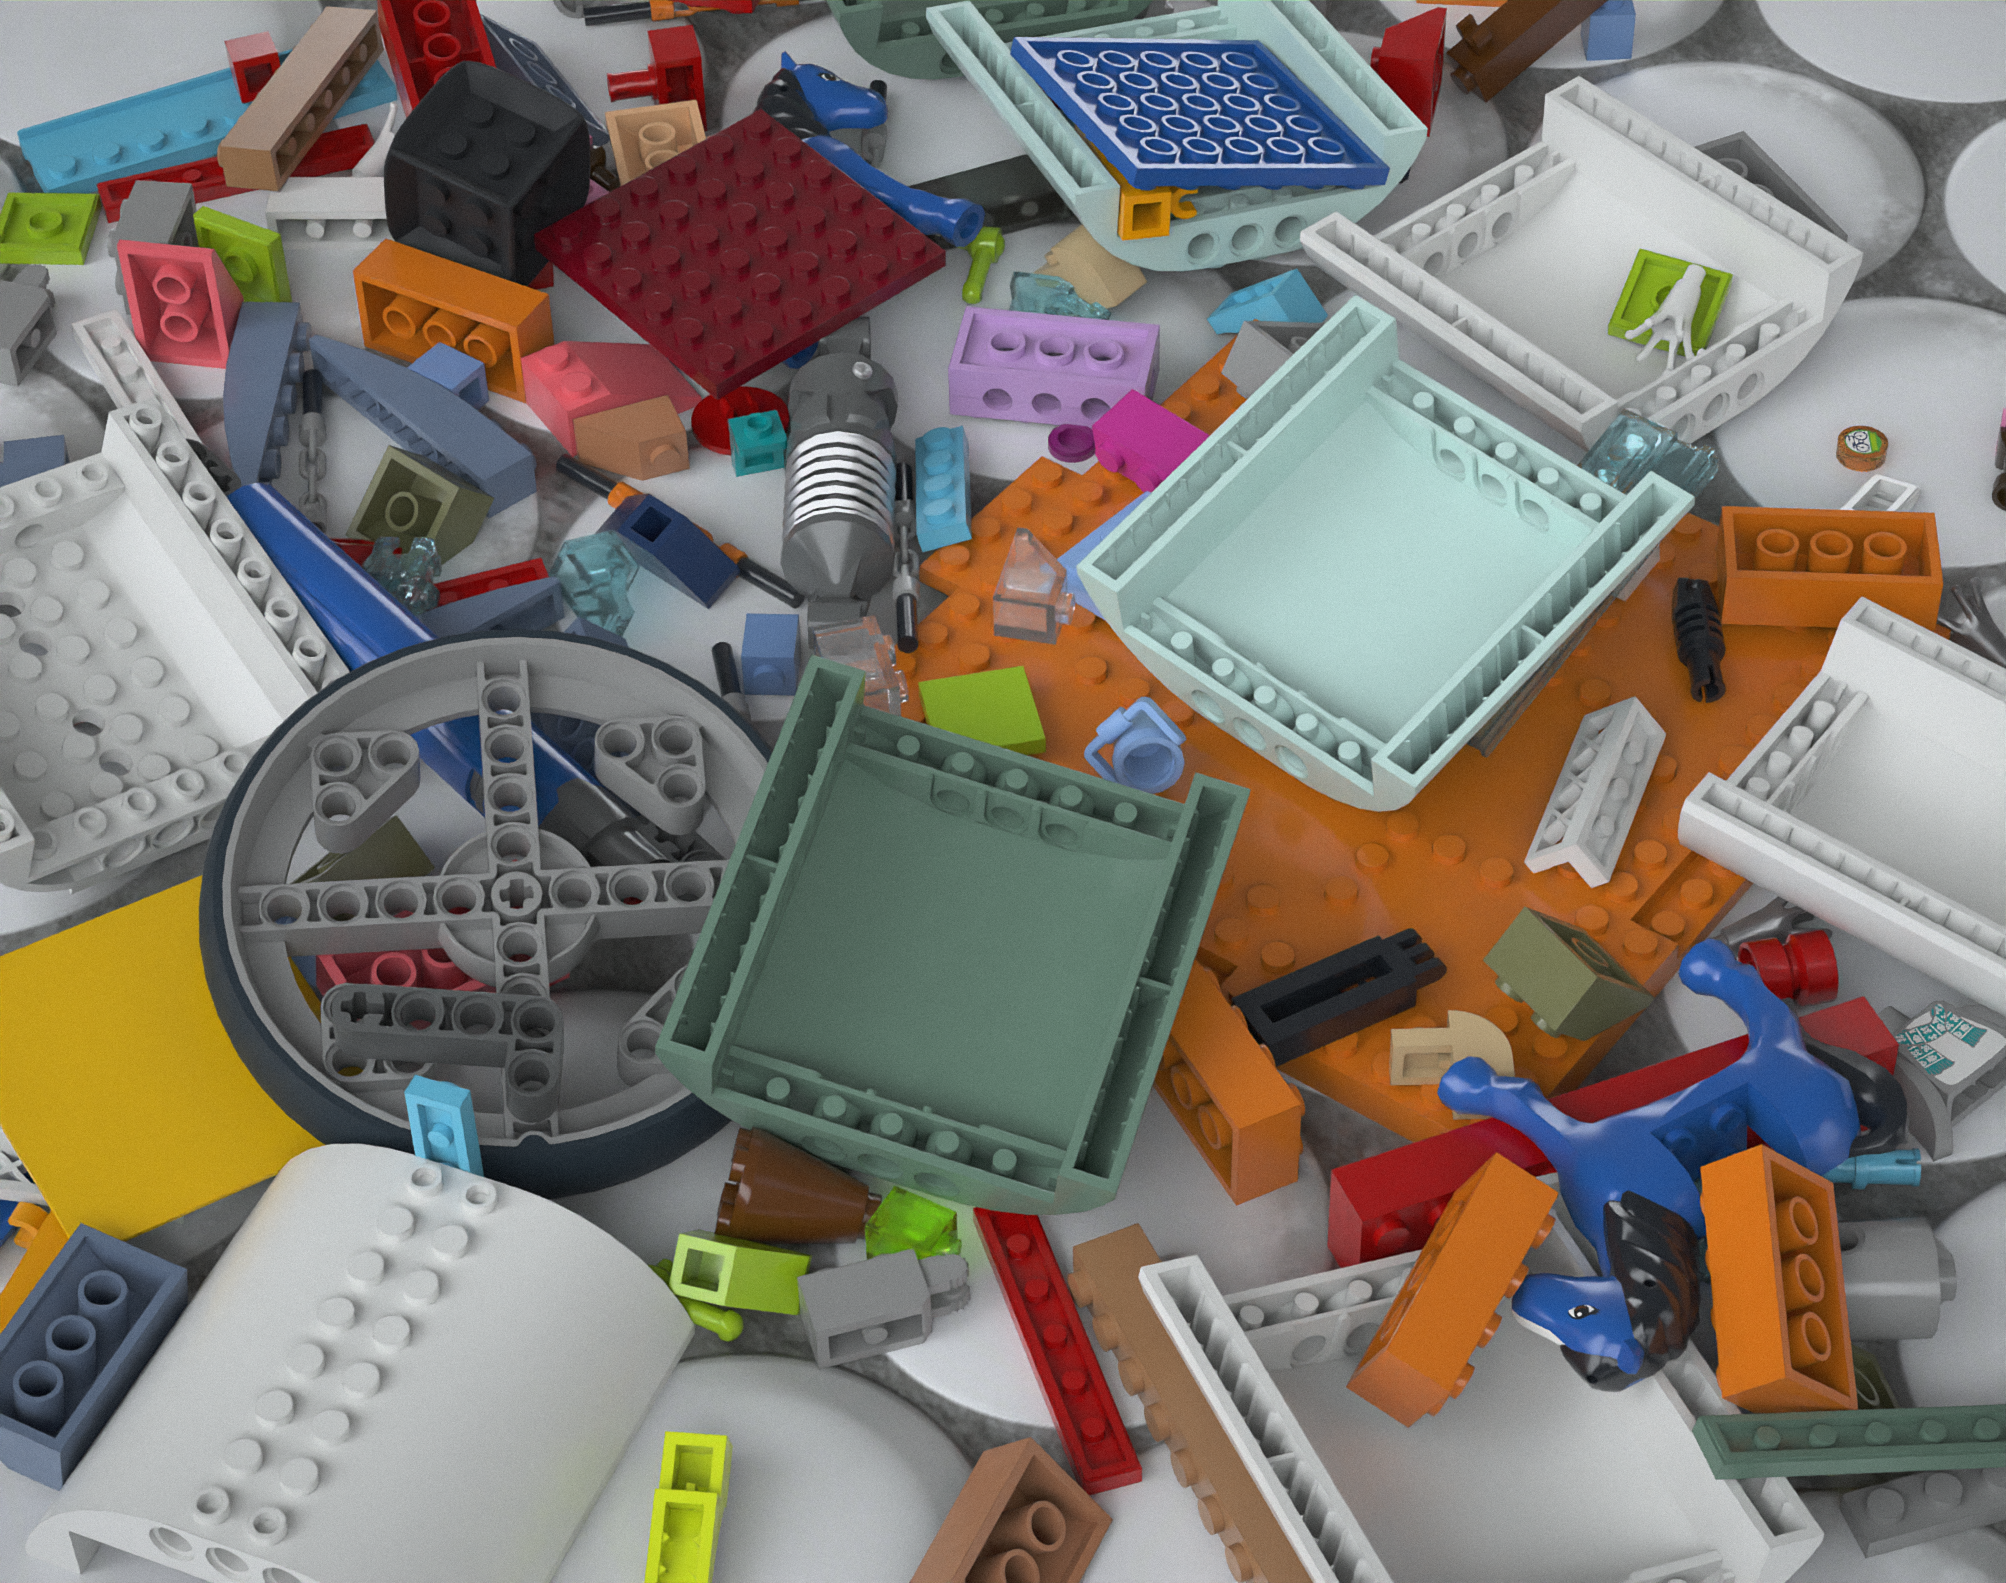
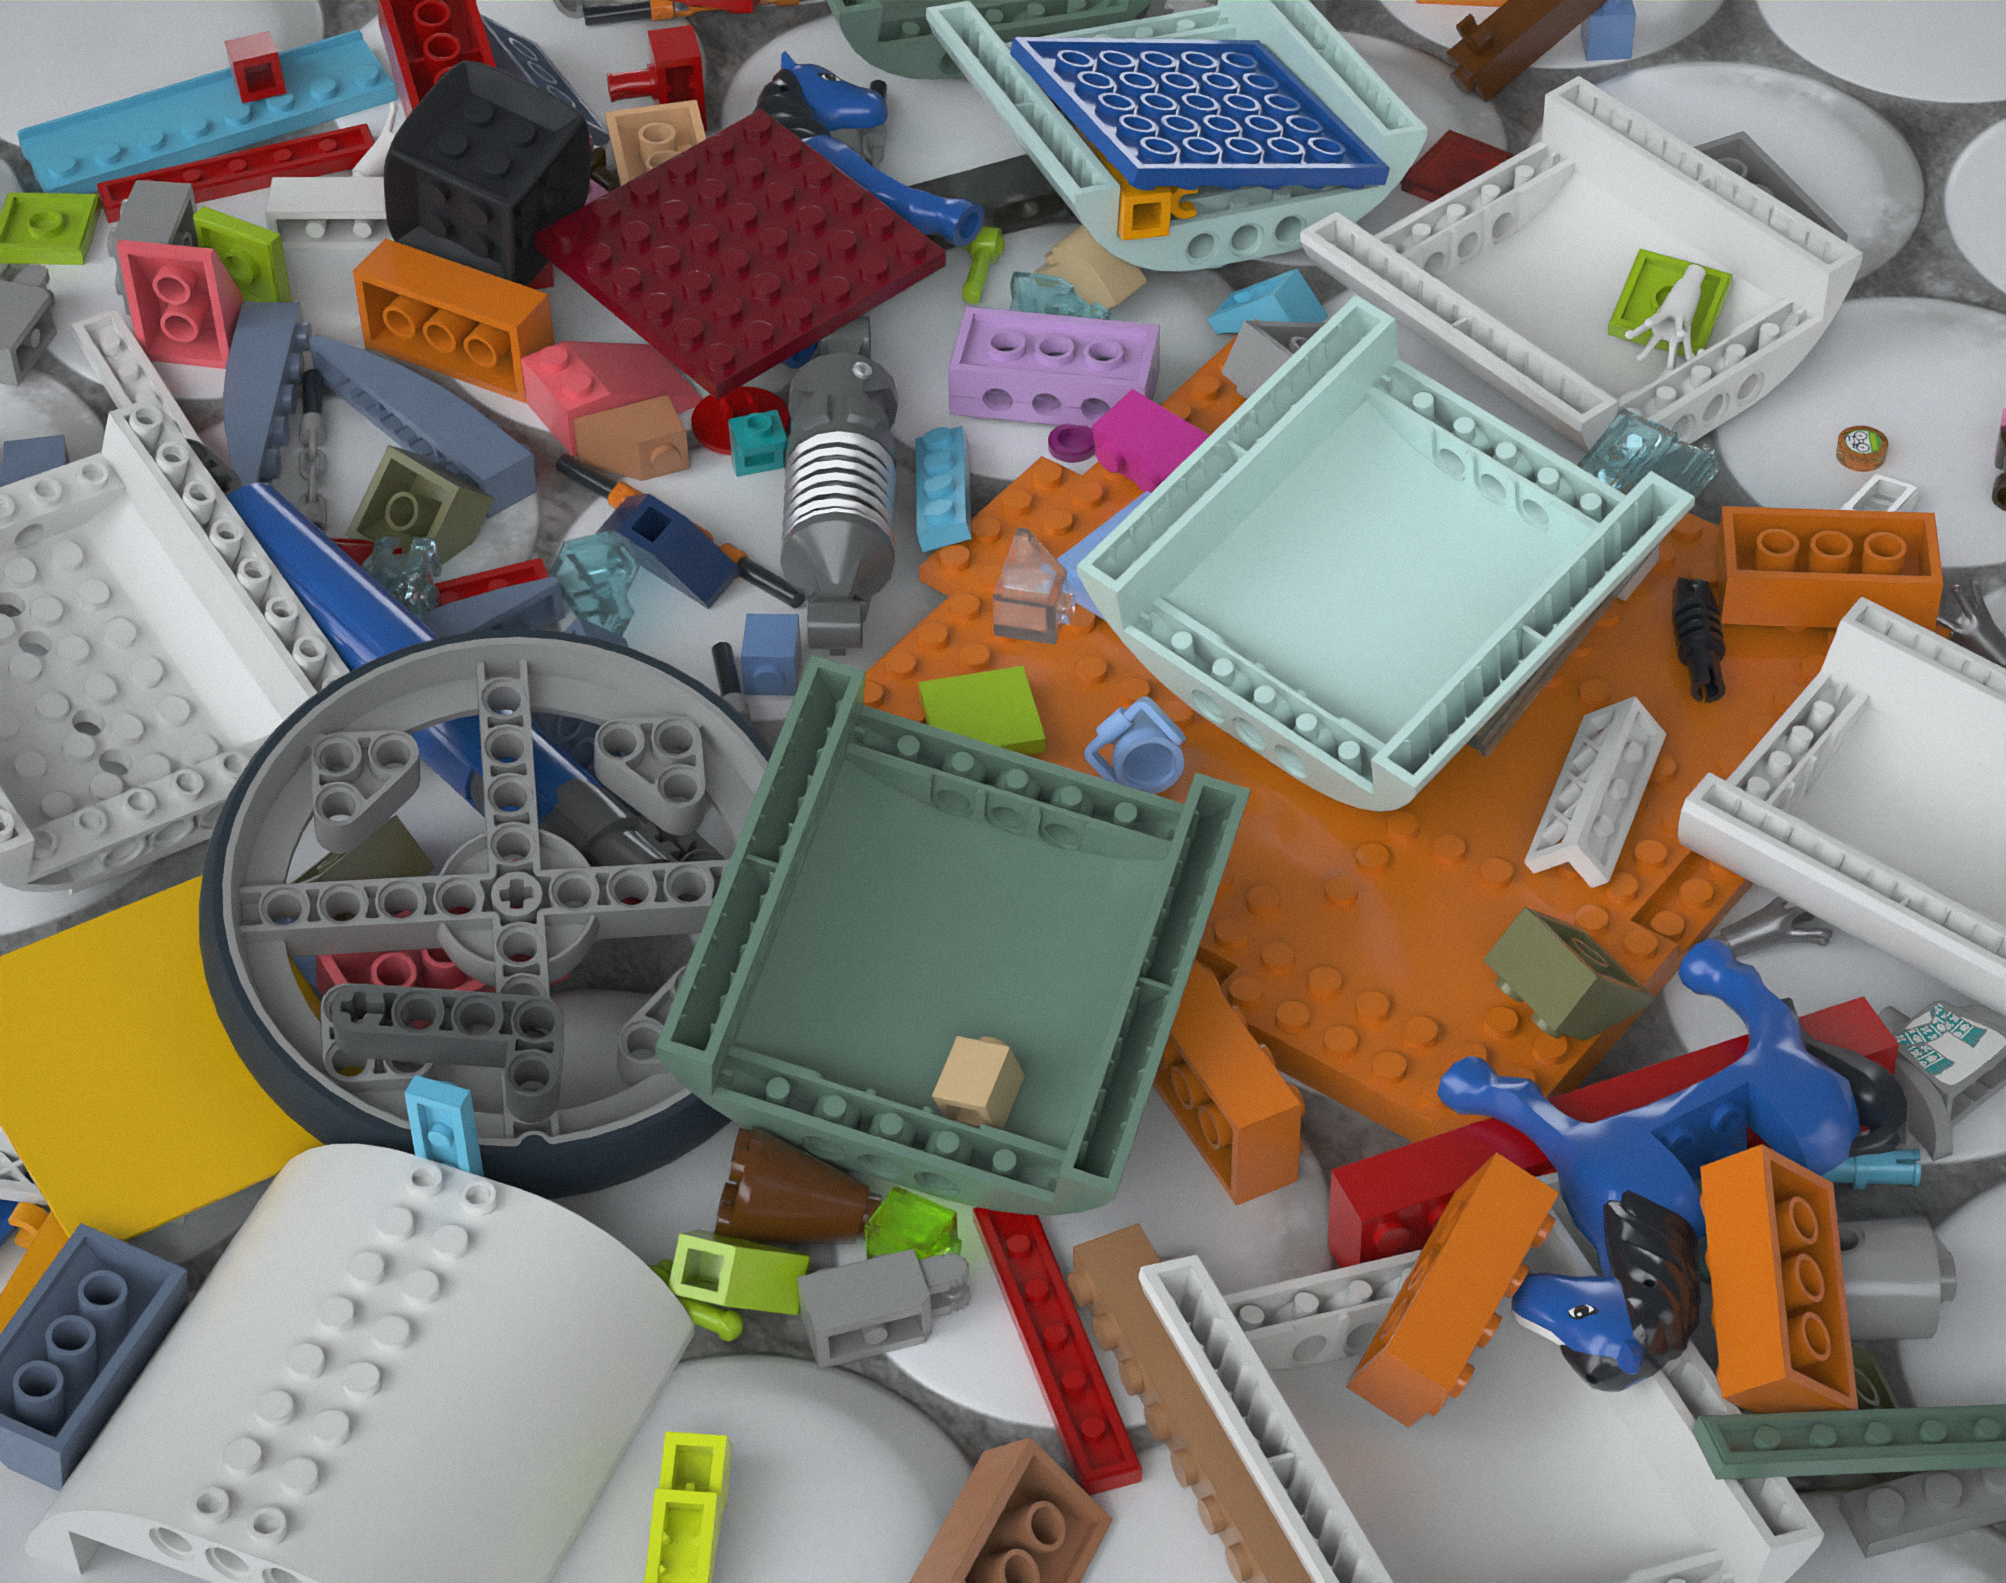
medium nougat brick [217,6,384,191] -> none
medium blue brick [407,342,489,410] -> none
clear brick [813,615,909,716] -> none
piece [892,462,921,653] -> none
black hinge [1231,928,1447,1067] -> none
red slope [1370,7,1447,137] -> none
tan brick [1389,1010,1515,1120] -> none
red wheel [1738,929,1839,1007] -> none
none -> tan brick [932,1036,1025,1130]
none -> clear red tile [1401,130,1515,202]

